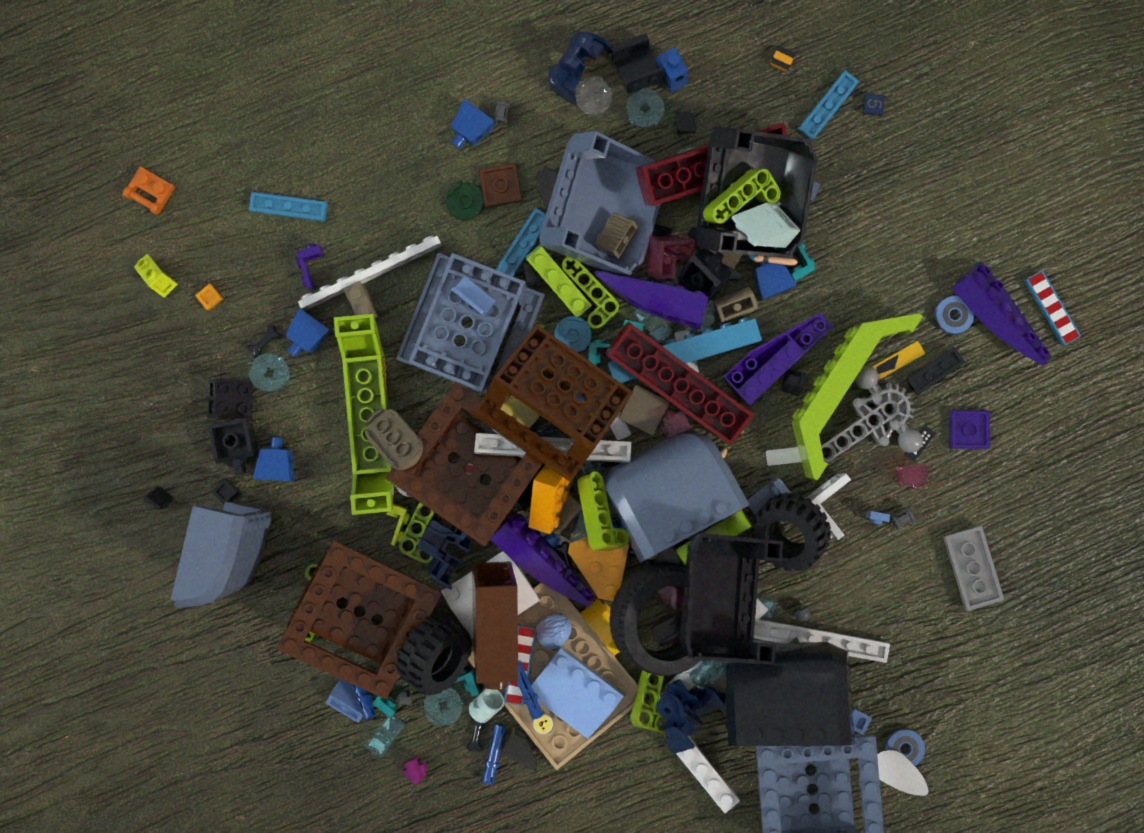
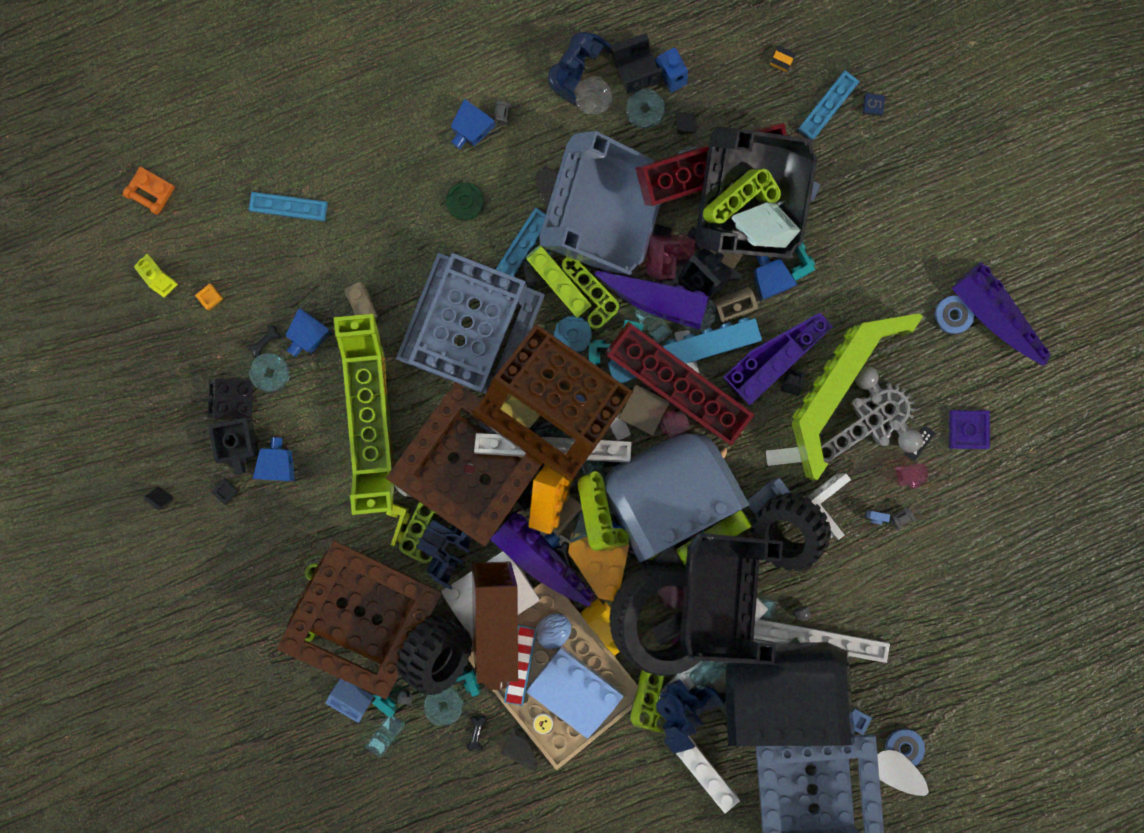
sand blue slope [171,501,273,608] -> none
dark purple bracket [296,244,325,291] -> none
white plate [298,236,442,311] -> none
blue pin [352,661,376,720] -> none
dark tan tile [365,409,423,470] -> none
magenta piece [402,756,427,784] -> none
medium blue panel [451,276,496,317] -> none
light aqua wheel [469,688,504,723] -> none
reddish brown tile [479,163,523,208] -> none
blue pin [481,723,507,785] -> none
blue pin [517,660,544,720] -> none
dark tan brick [595,212,638,259] -> none
light nougat piece [750,255,798,265] -> none
yellow sticker [872,341,925,380] -> none
black plate [906,347,965,395] -> none
light grey plate [943,525,1004,611] -> none
tile [1024,270,1081,346] -> none

